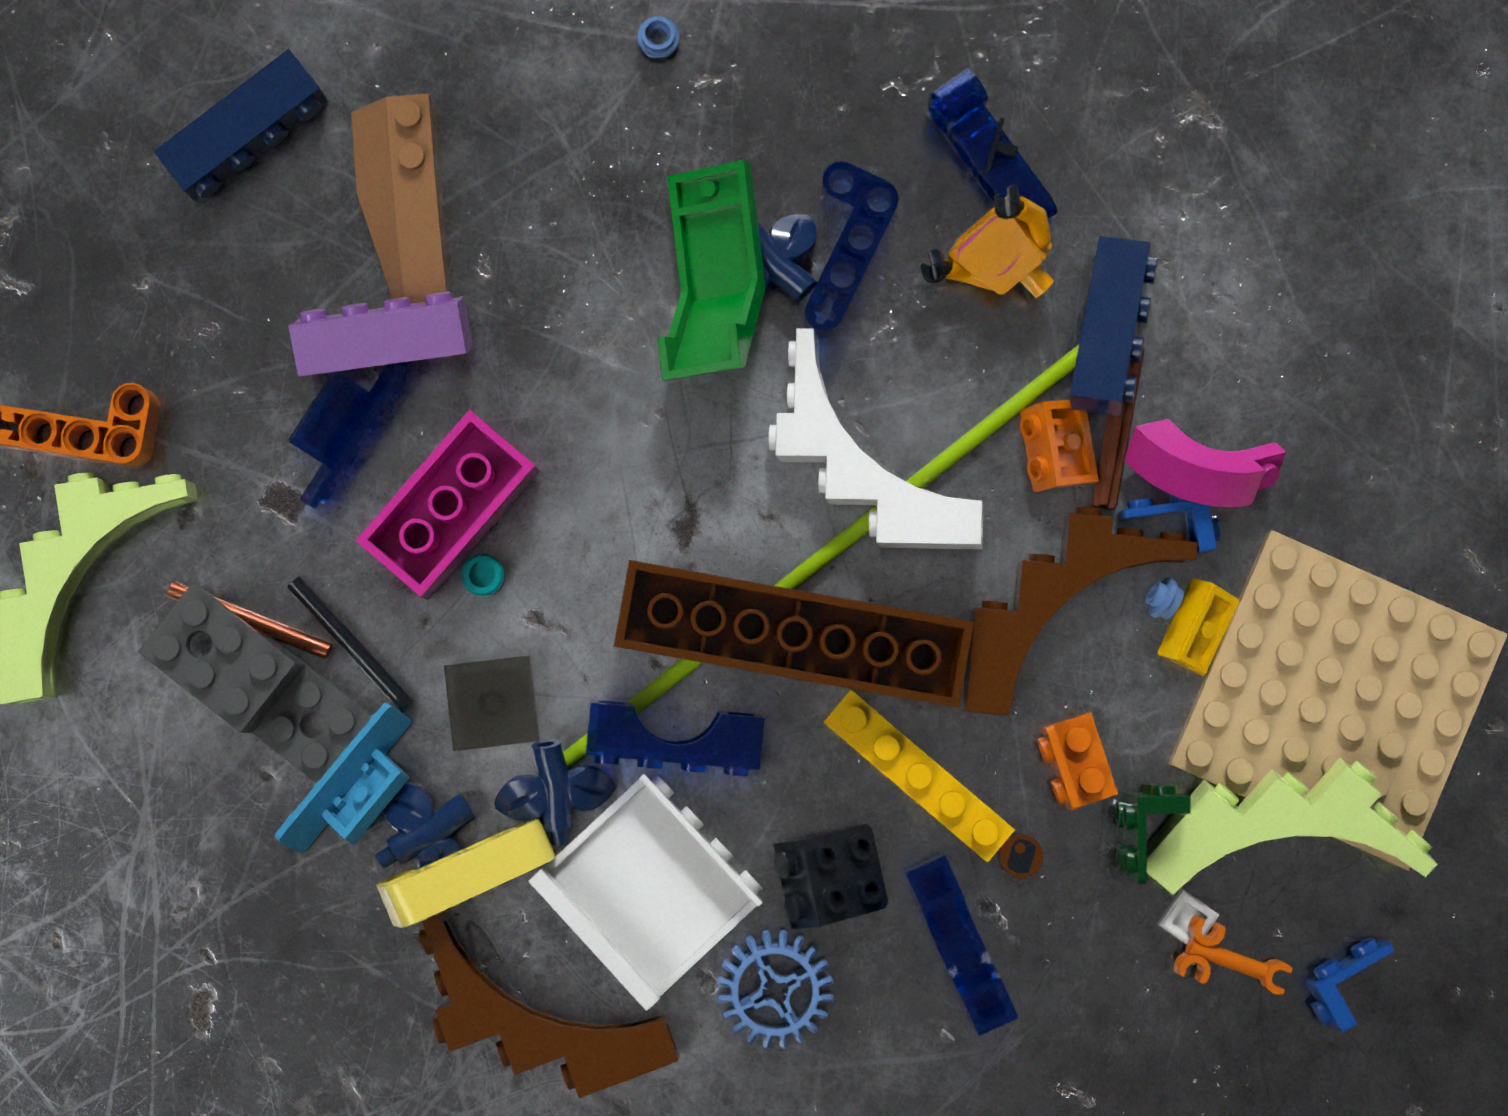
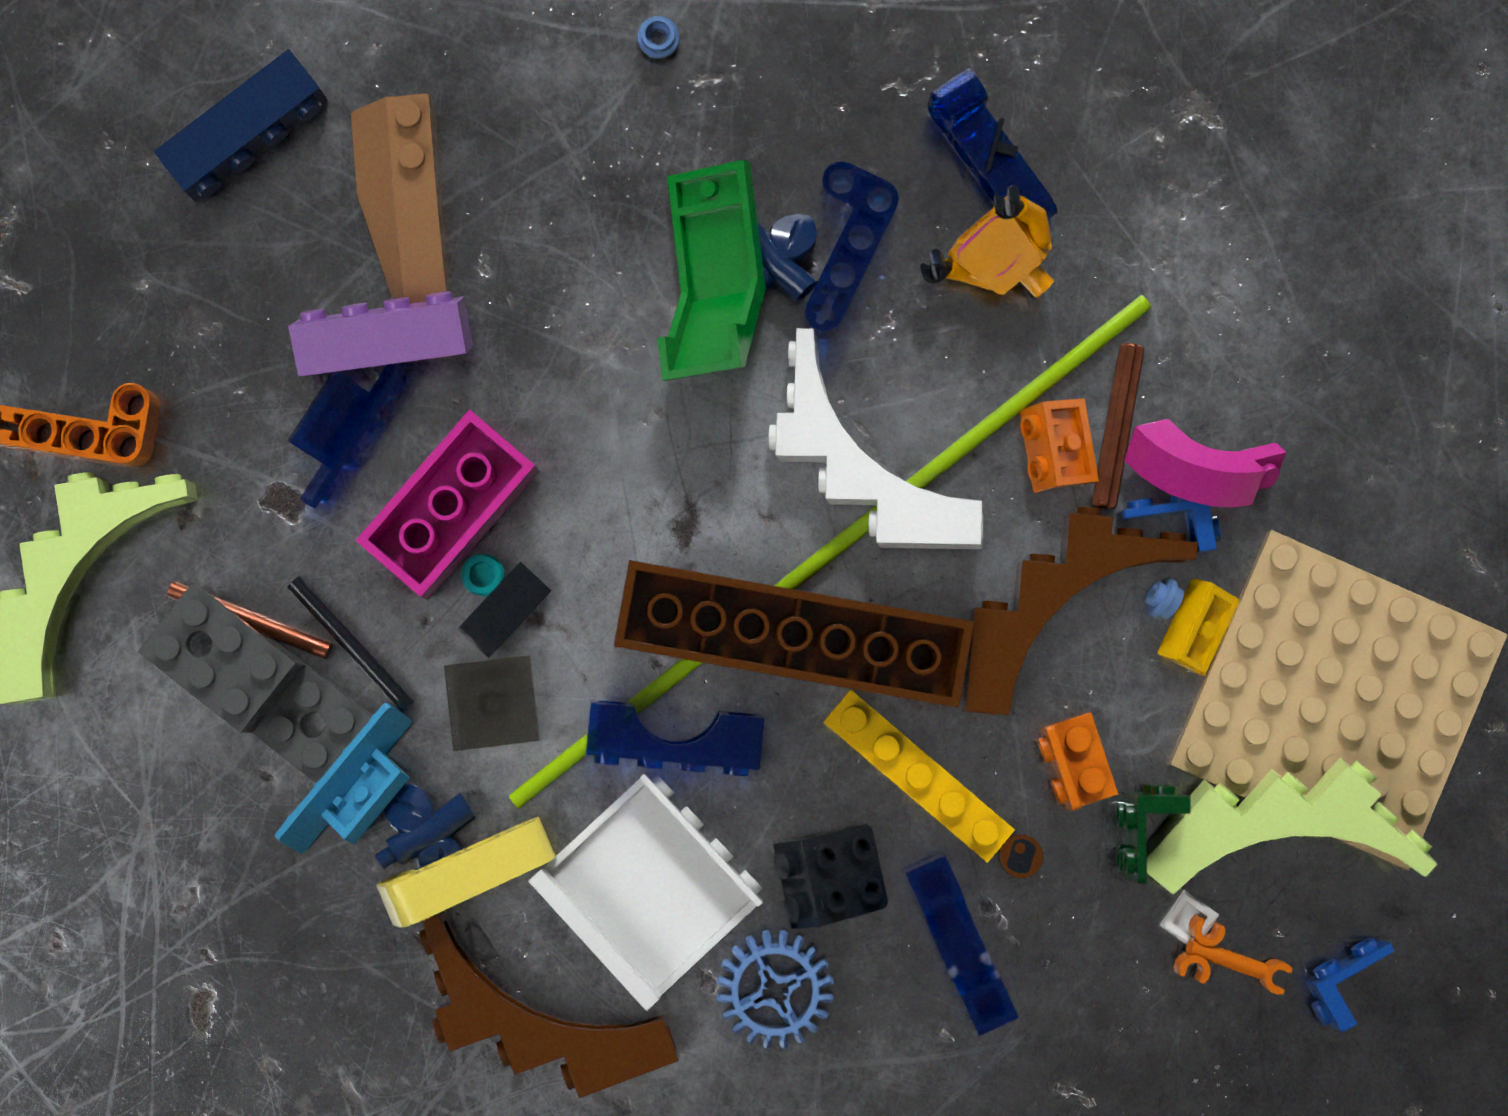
dark blue plant [494,739,616,846] -> none
dark blue brick [1070,236,1158,417] -> none
none -> black slope [457,561,552,658]

